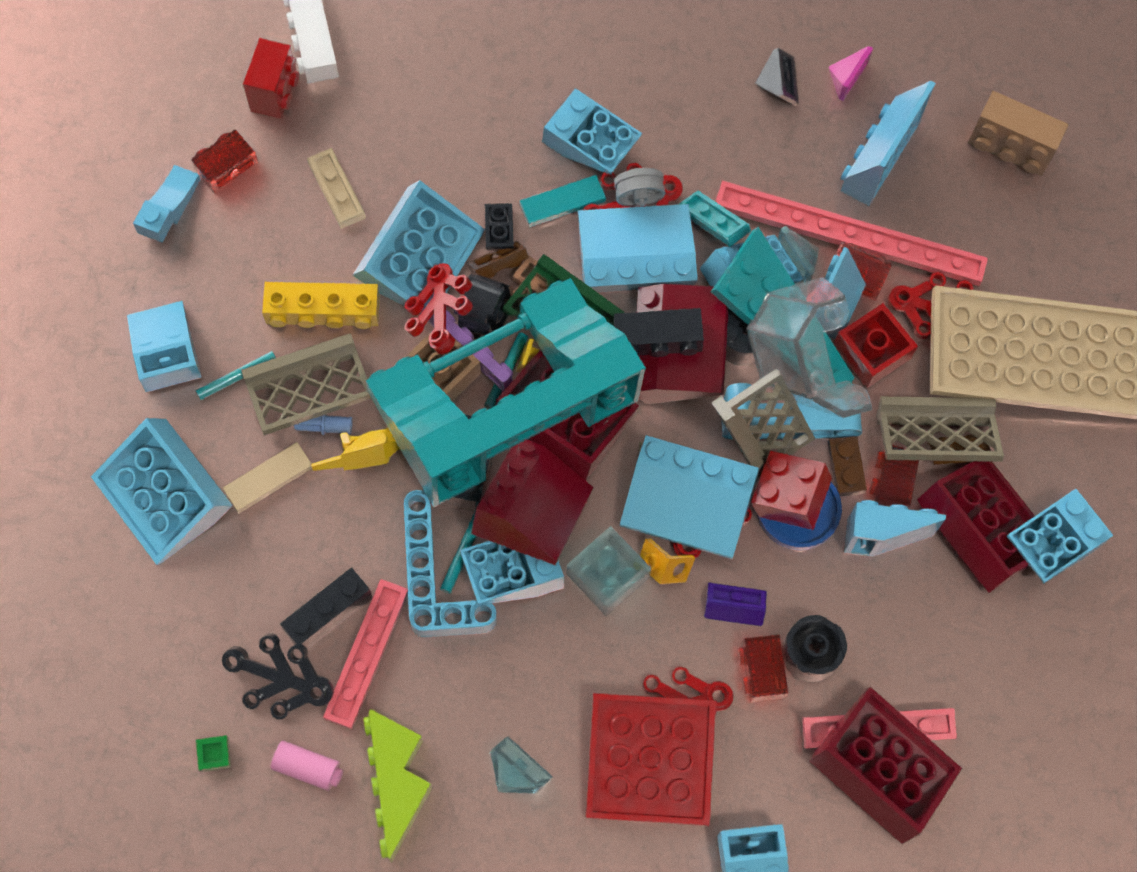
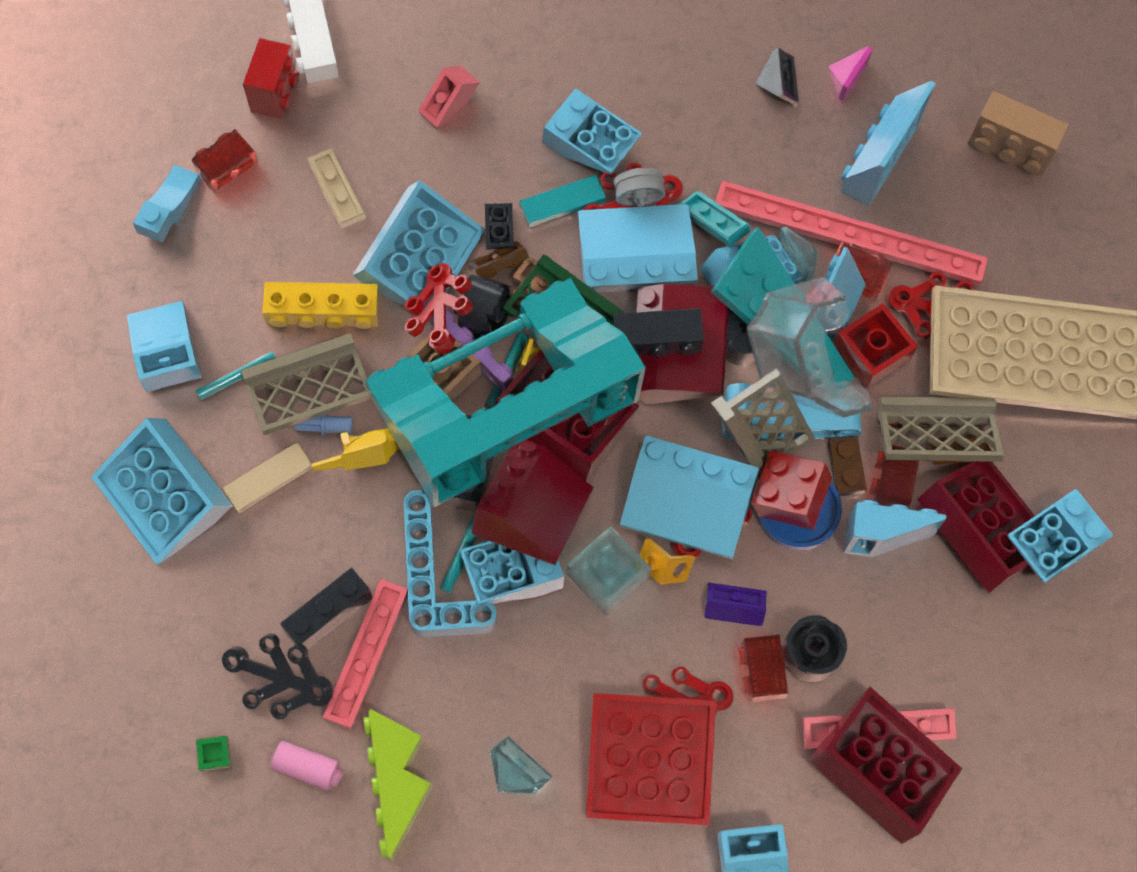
none -> coral slope [418,66,480,128]

